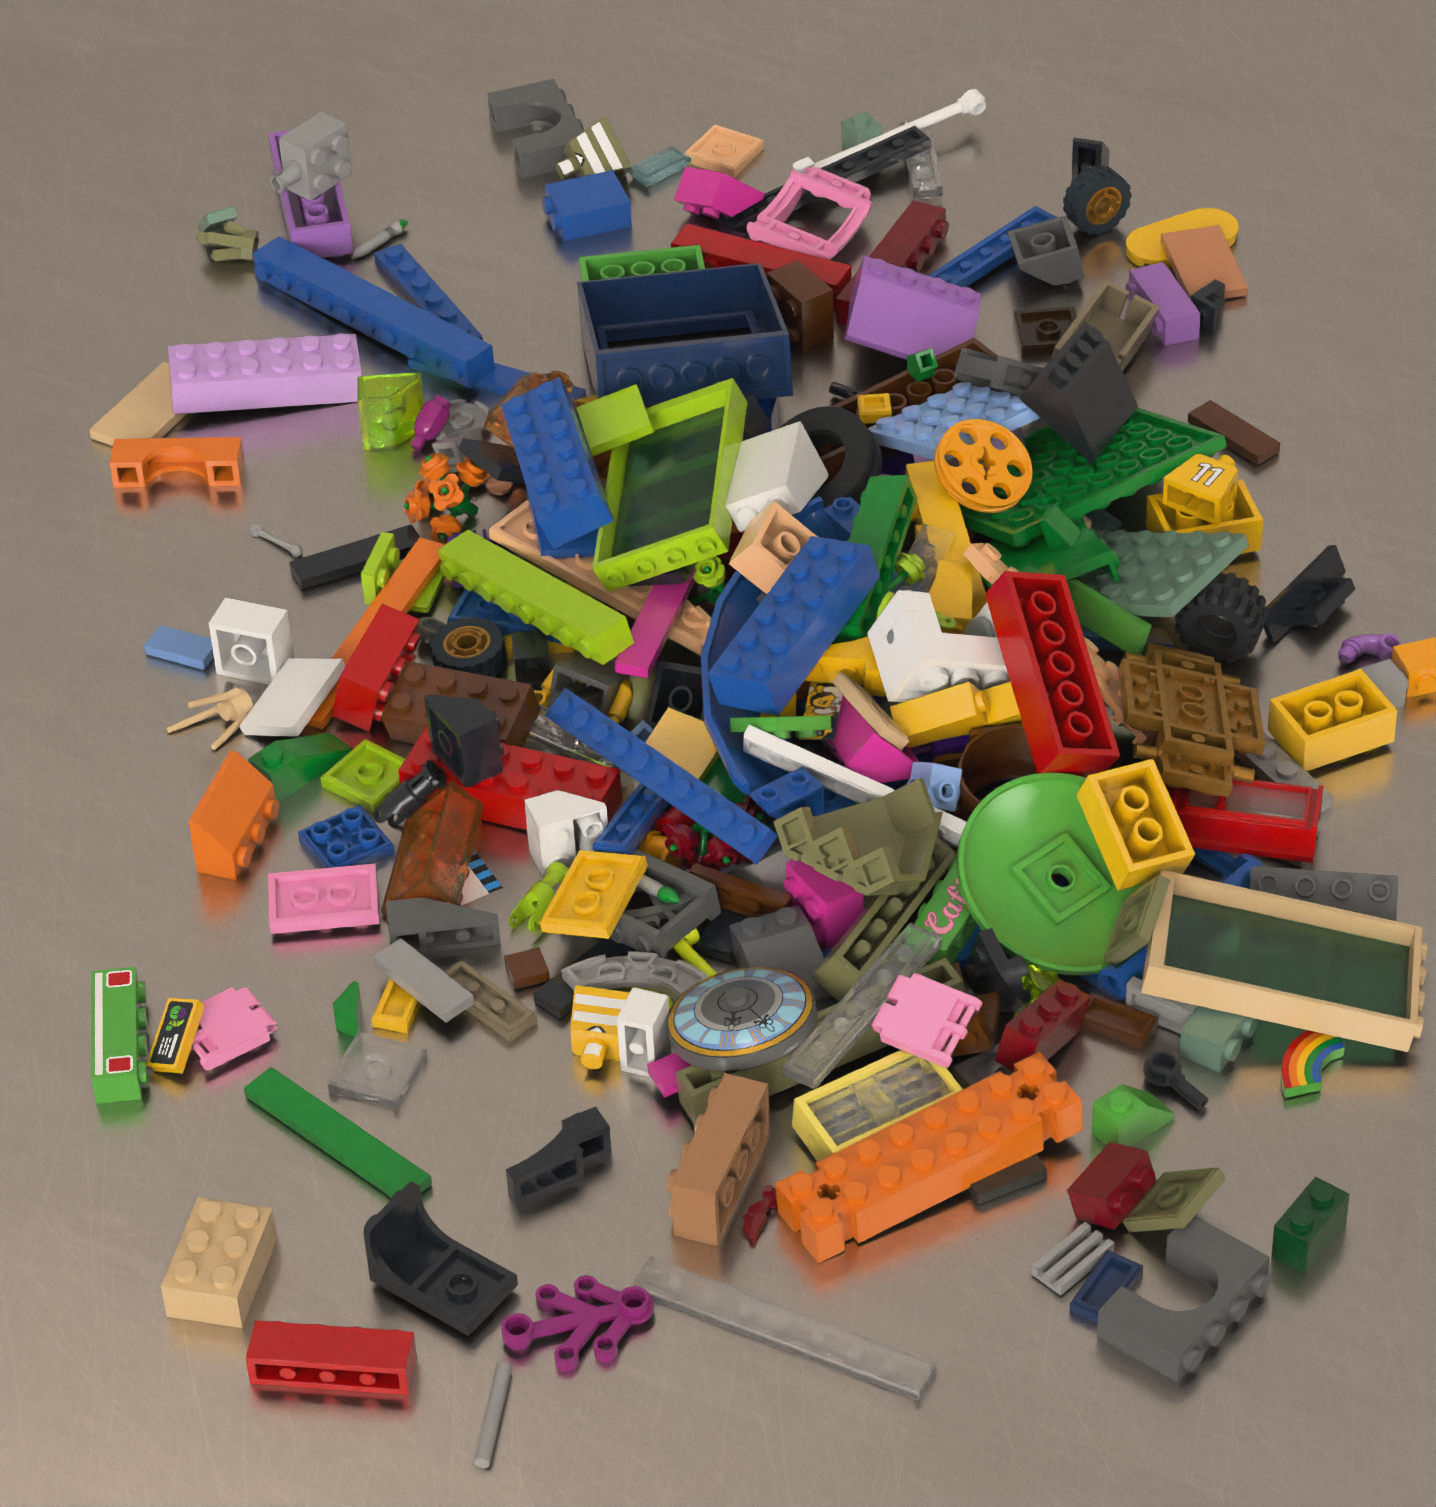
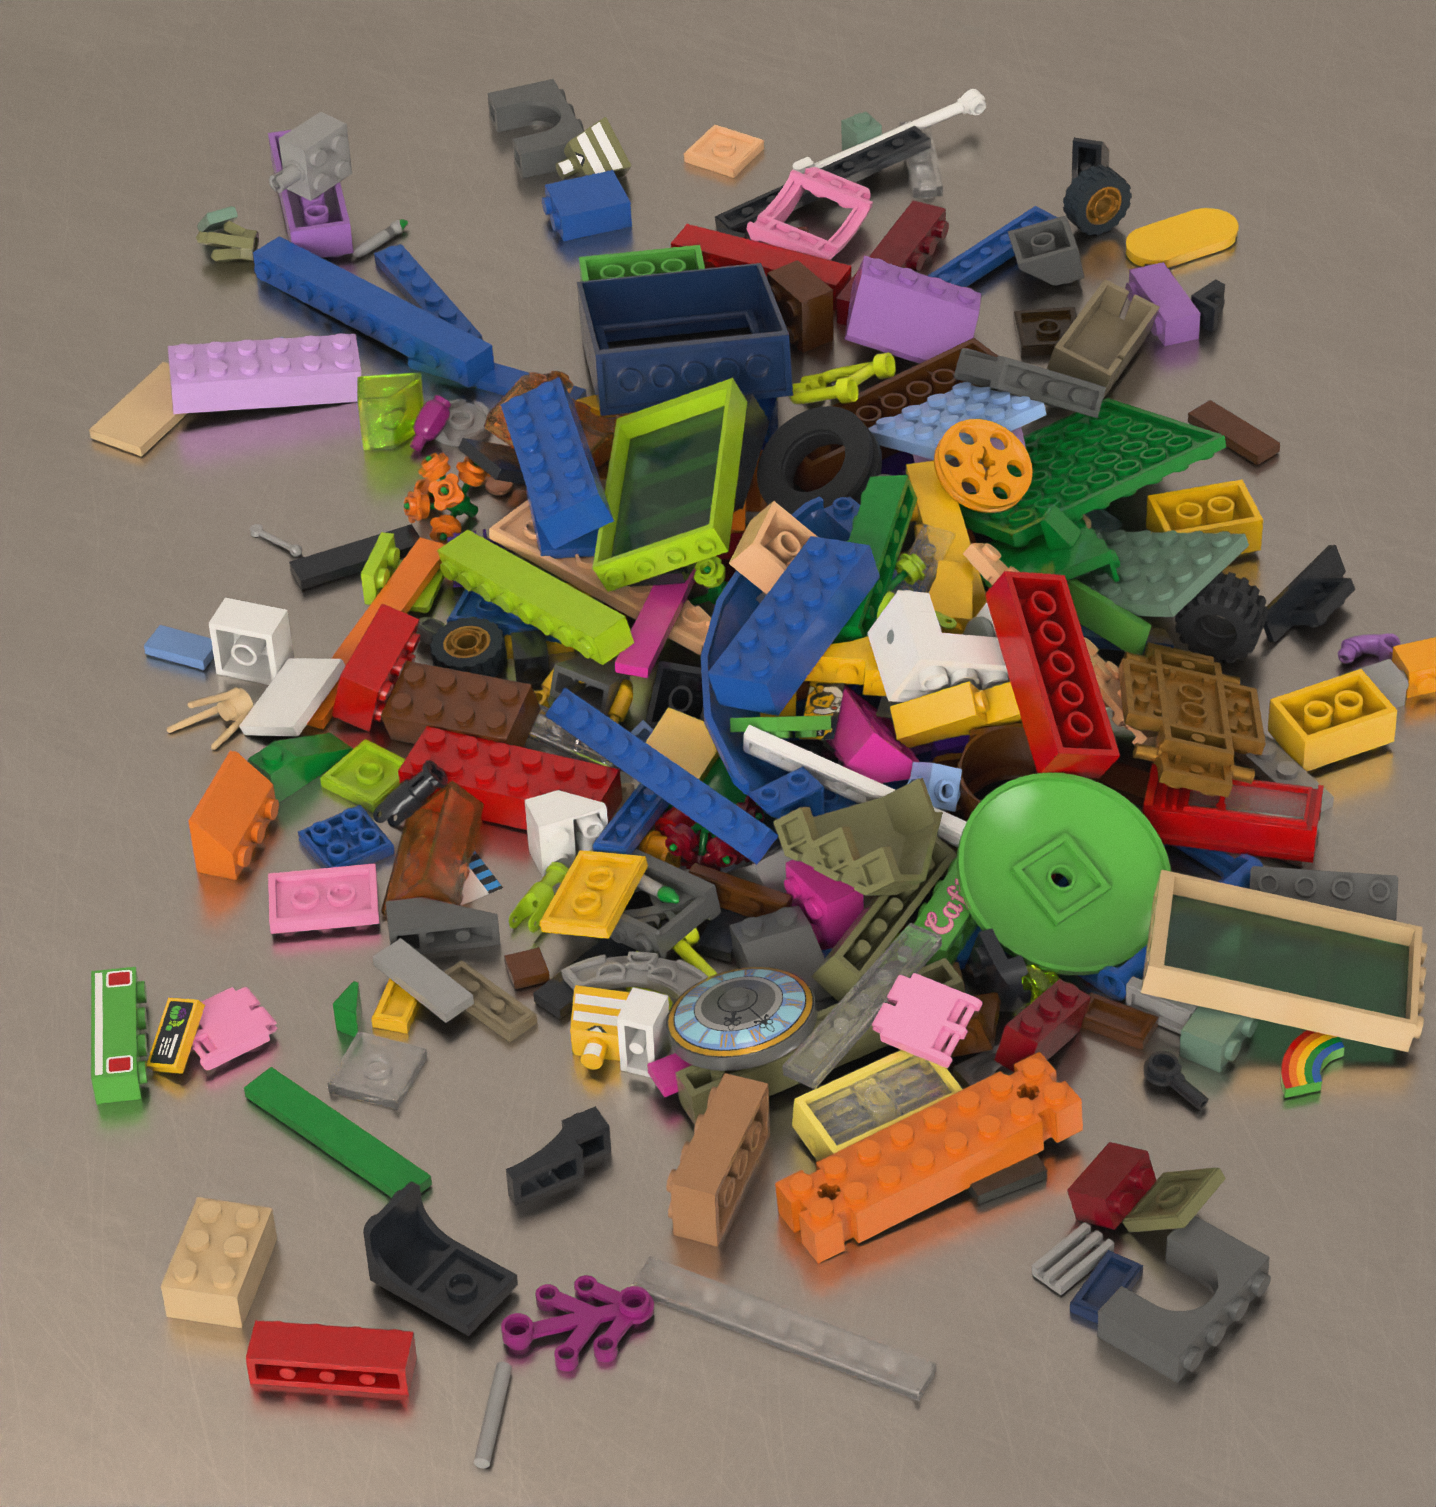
orange arch [109,437,245,488] -> none
black slope [424,695,504,788] -> none
light grey brick [432,427,484,473] -> none
lime tile [576,384,654,456] -> none
clear light blue tile [628,147,691,187] -> none
dark pink slope [674,167,765,219] -> none
white slope [725,421,829,532] -> none
dark red piece [743,1185,778,1244] -> none
tan tile [832,673,909,750] -> none
yellow tile [857,393,892,424] -> none
green piece [907,348,938,382] -> none
black slope [1019,322,1138,463] -> none
yellow brick [1076,759,1195,891] -> none
bright green slope [1092,1084,1175,1147] -> none
olive tile [1104,874,1170,966] -> none
nougat tile [1160,225,1248,300] -> none
yellow torso [1163,454,1238,525] -> none
dark green brick [1271,1176,1350,1274] -> none
none -> neon yellow bar [789,352,896,404]

